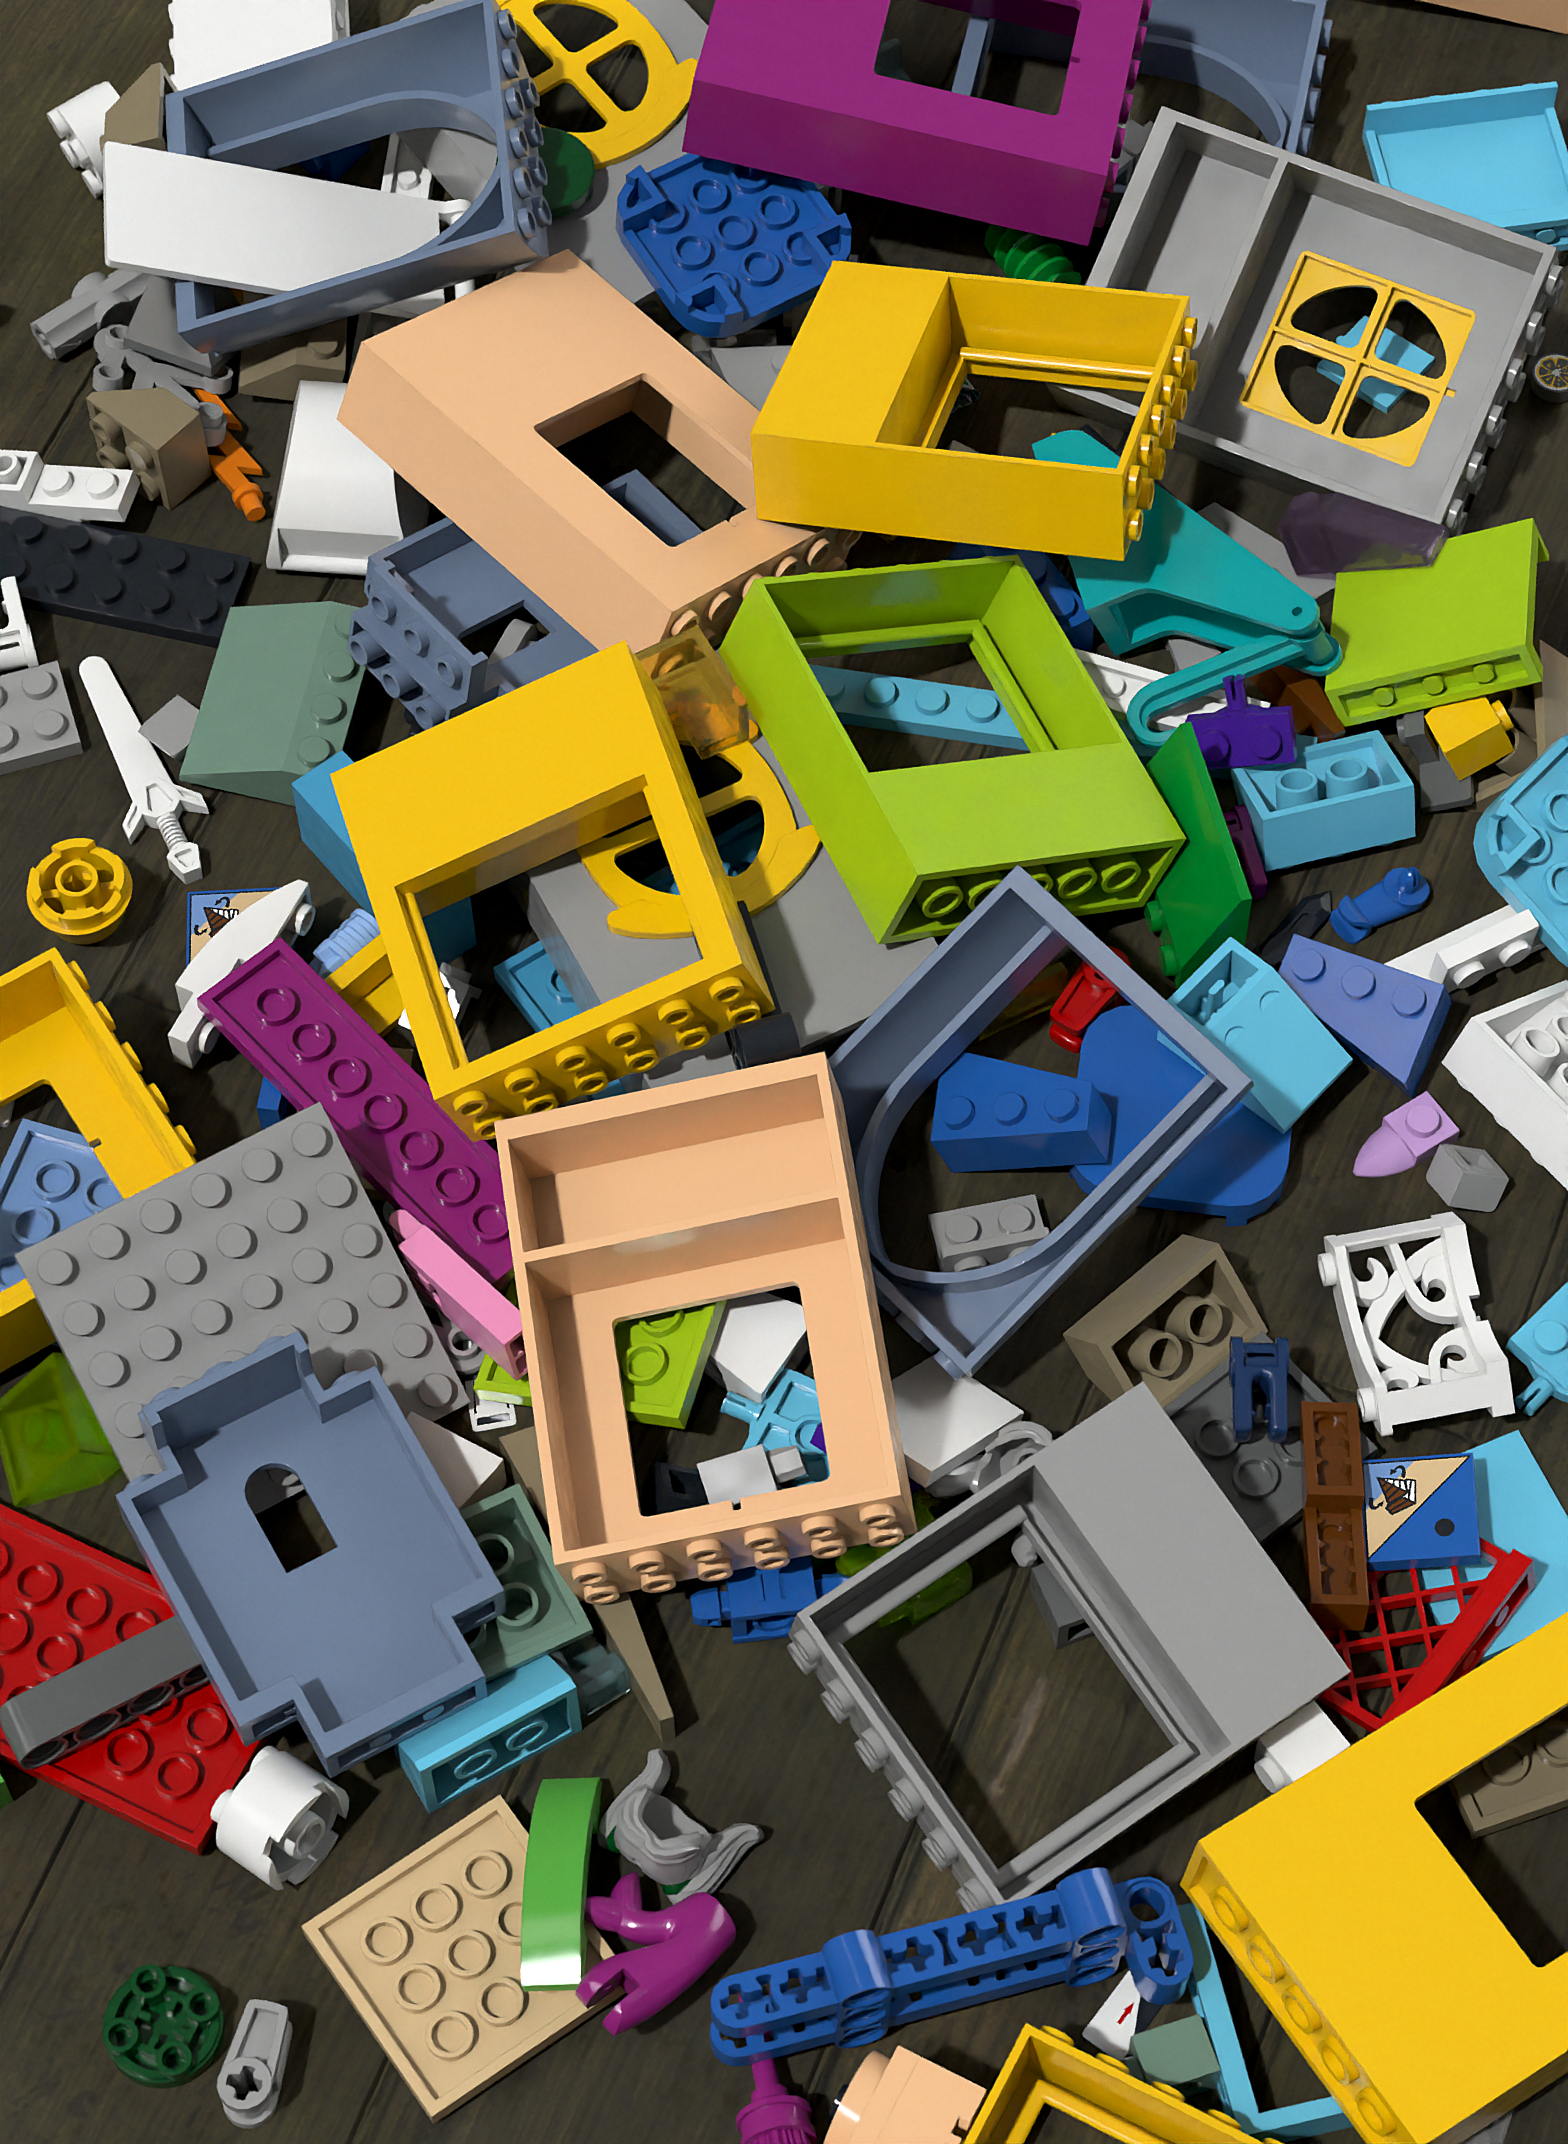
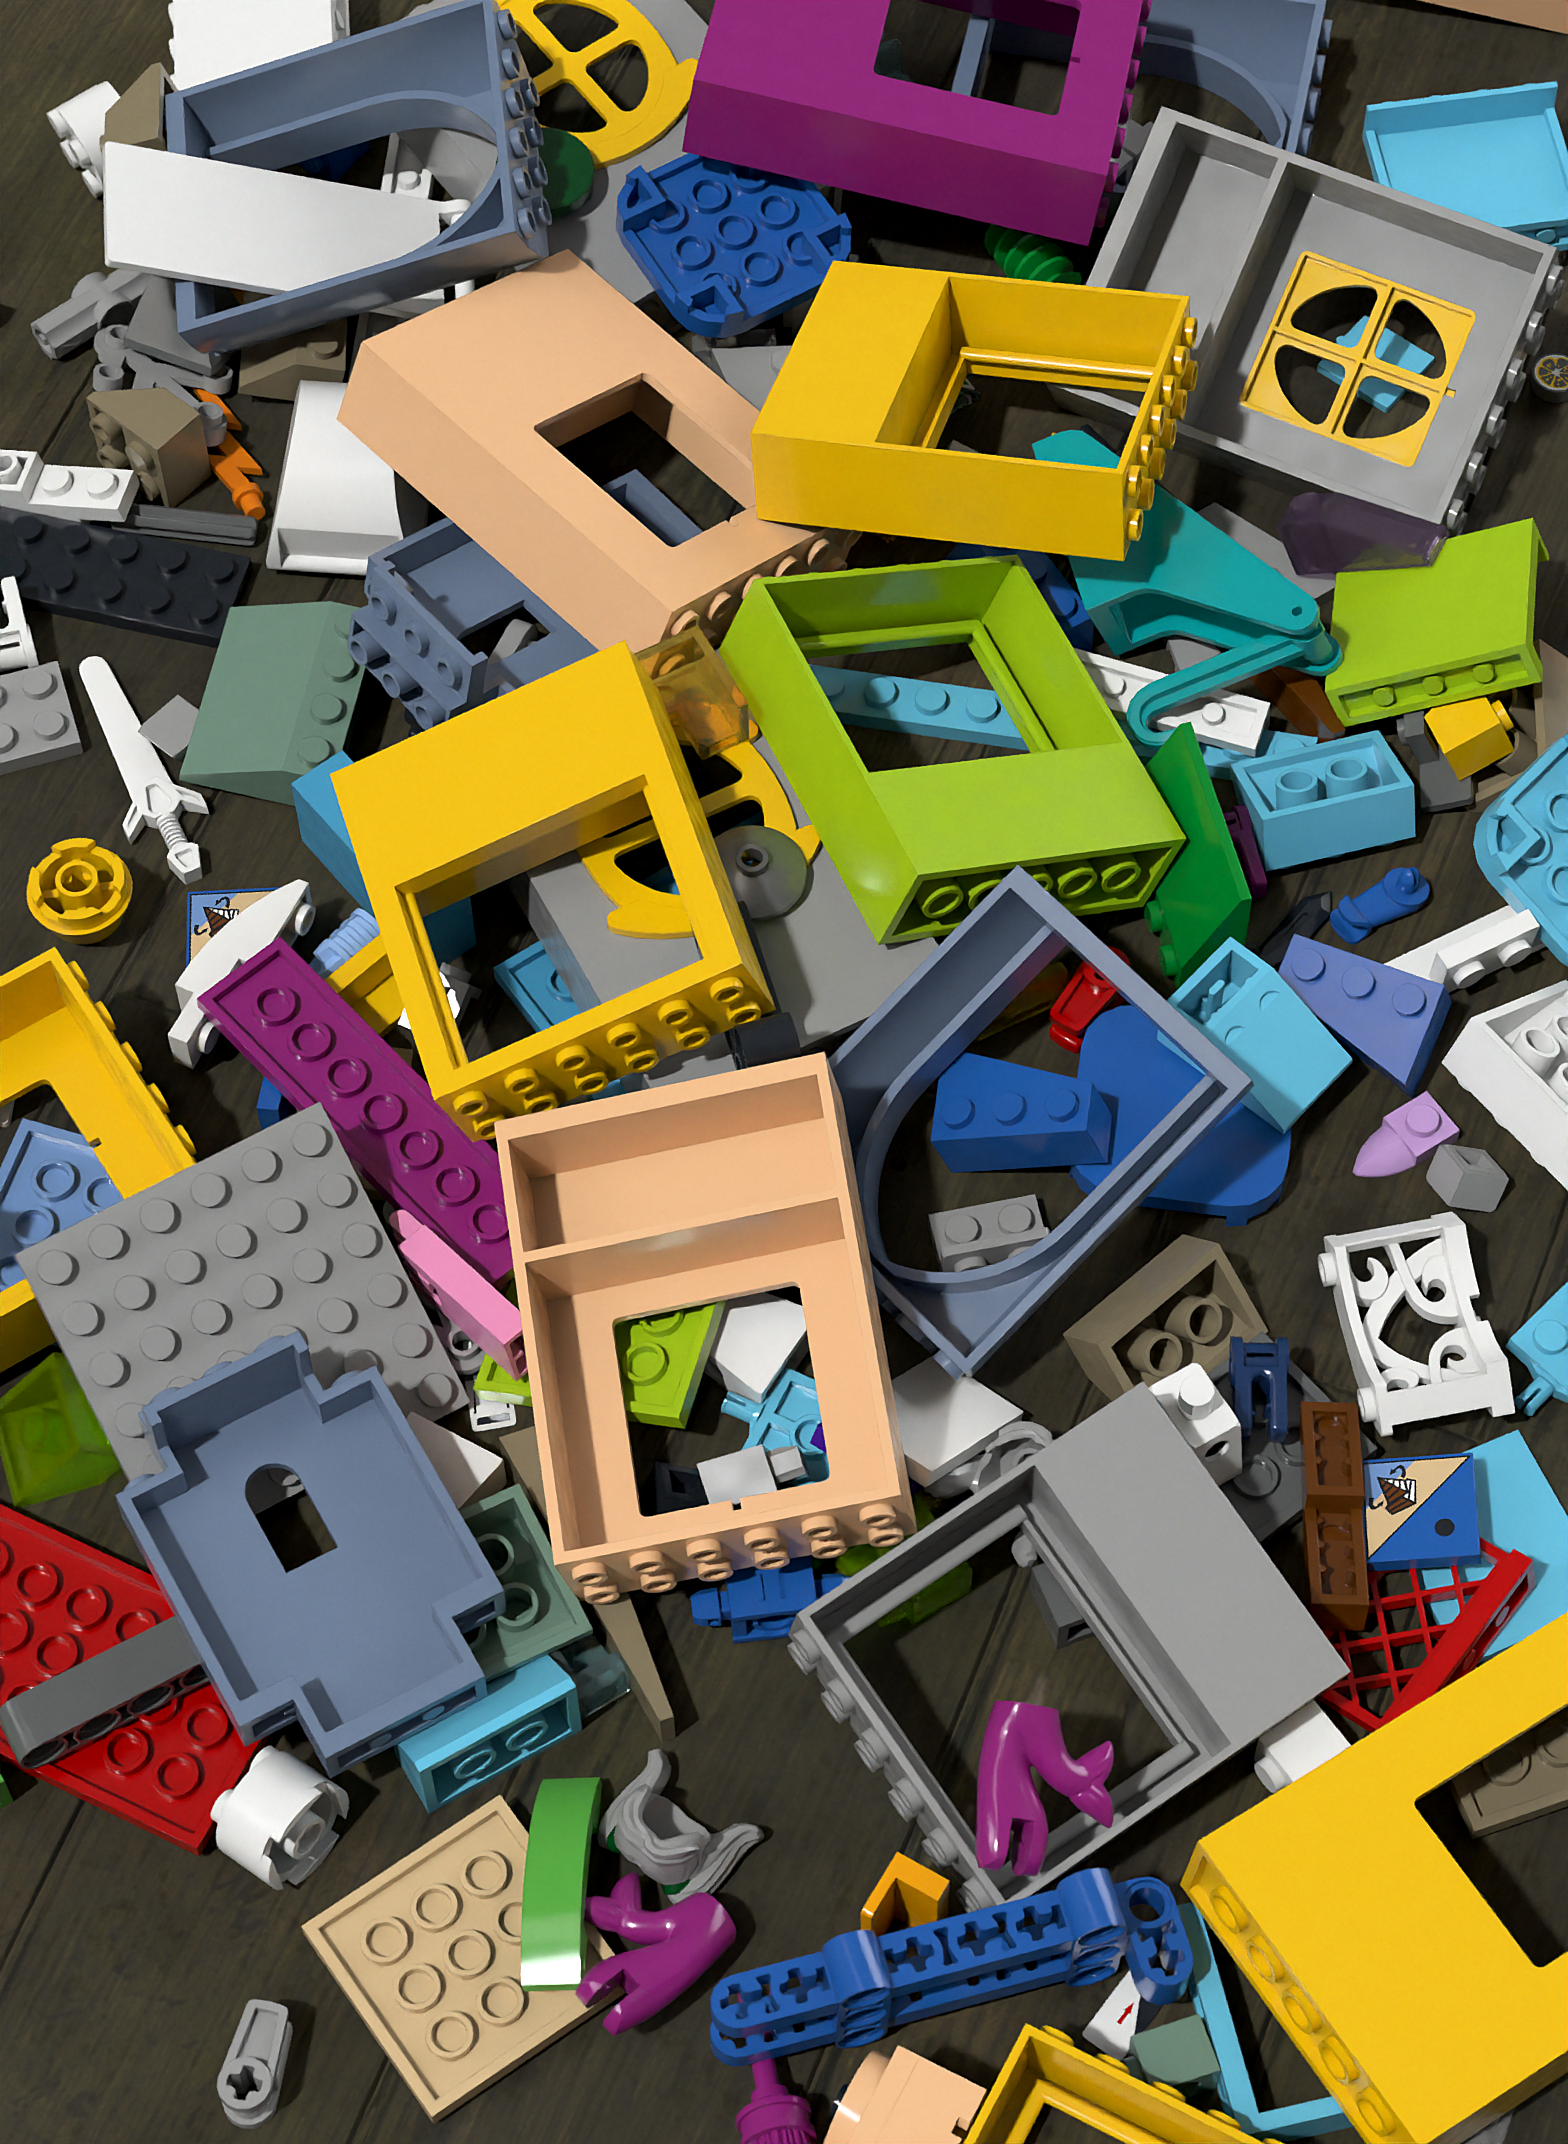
dark green tile [102,1964,225,2089] -> none
dark purple plate [1185,674,1298,769] -> none
none -> dark grey axle [110,503,259,546]
none -> flat silver dish [714,826,807,921]
none -> light orange panel [861,1852,950,1937]
none -> magenta piece [976,1701,1114,1876]
none -> white torso [1148,1362,1242,1486]

